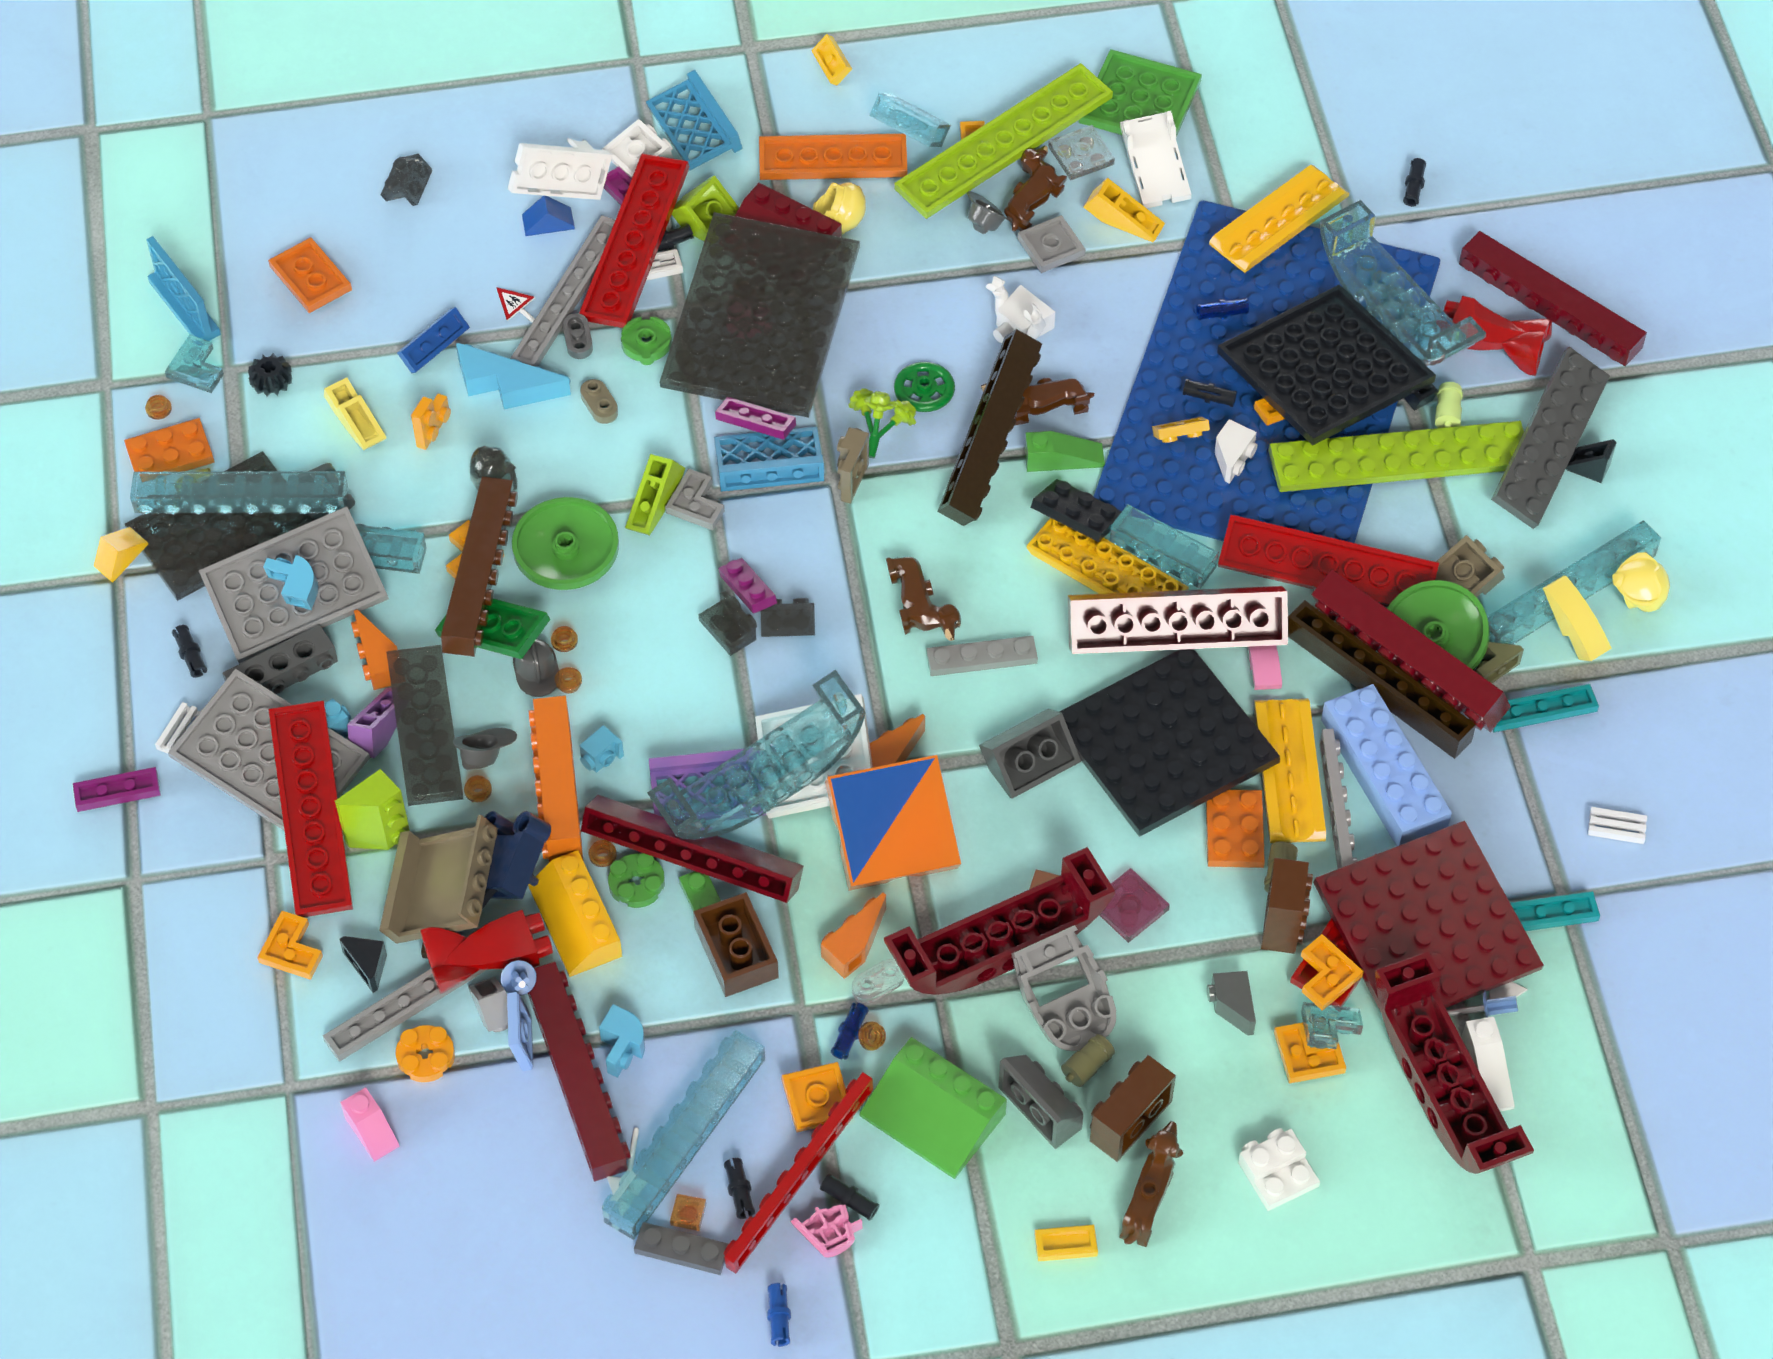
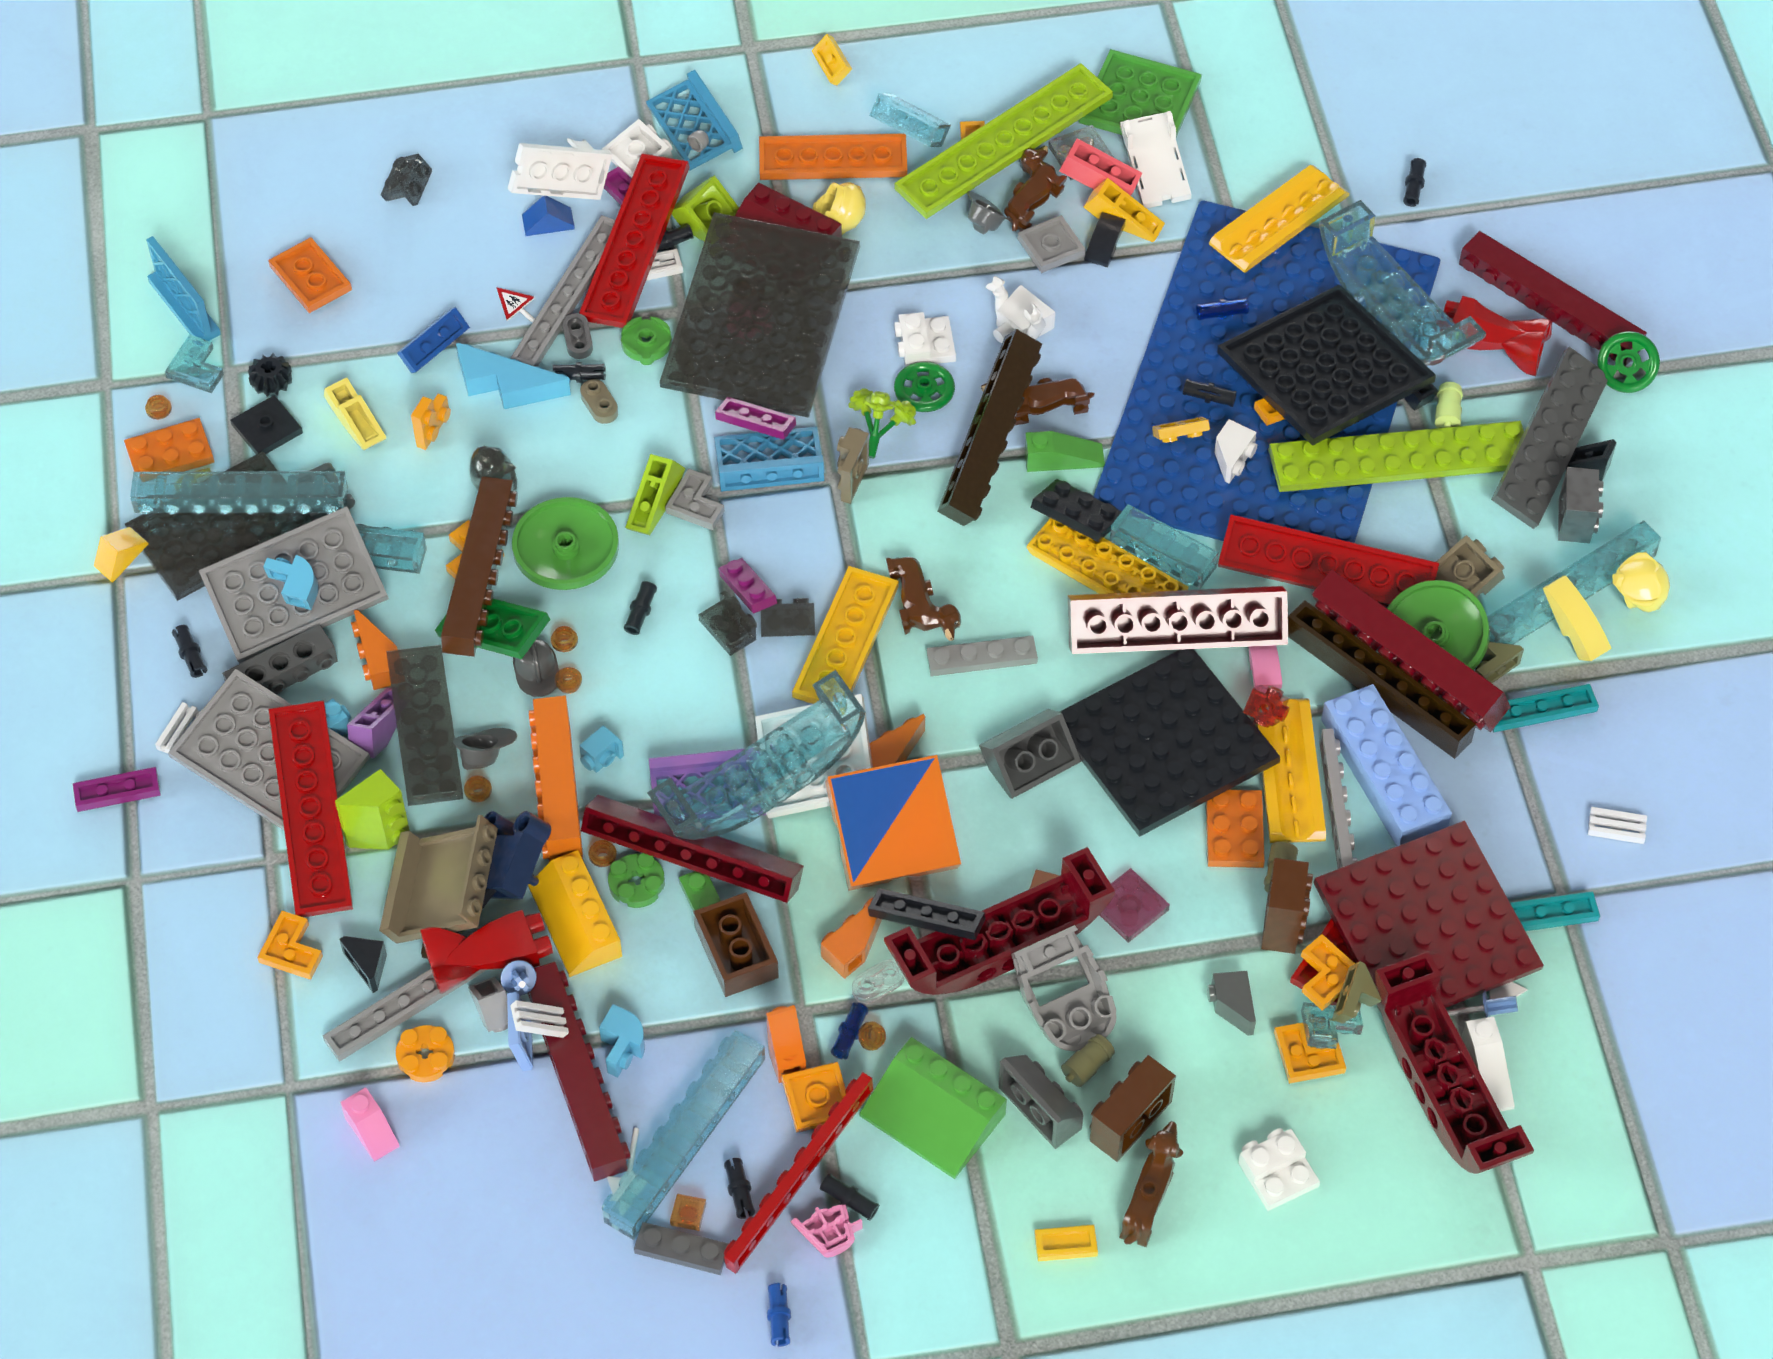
none -> black plate [230,395,303,458]
none -> white tile [510,1000,569,1038]
none -> black pin [553,362,606,383]
none -> black pin [624,581,657,635]
none -> light grey hinge [687,130,709,152]
none -> orange slope [766,1005,806,1083]
none -> yellow plate [792,566,899,704]
none -> black plate [868,888,985,940]
none -> white plate [894,312,956,367]
none -> coral brick [1059,138,1142,196]
none -> black slope [1084,212,1126,268]
none -> clear red brick [1243,685,1290,728]
none -> olive slope [1332,961,1381,1024]
none -> flat silver brick [1558,467,1603,543]
none -> green plate [1597,331,1660,393]

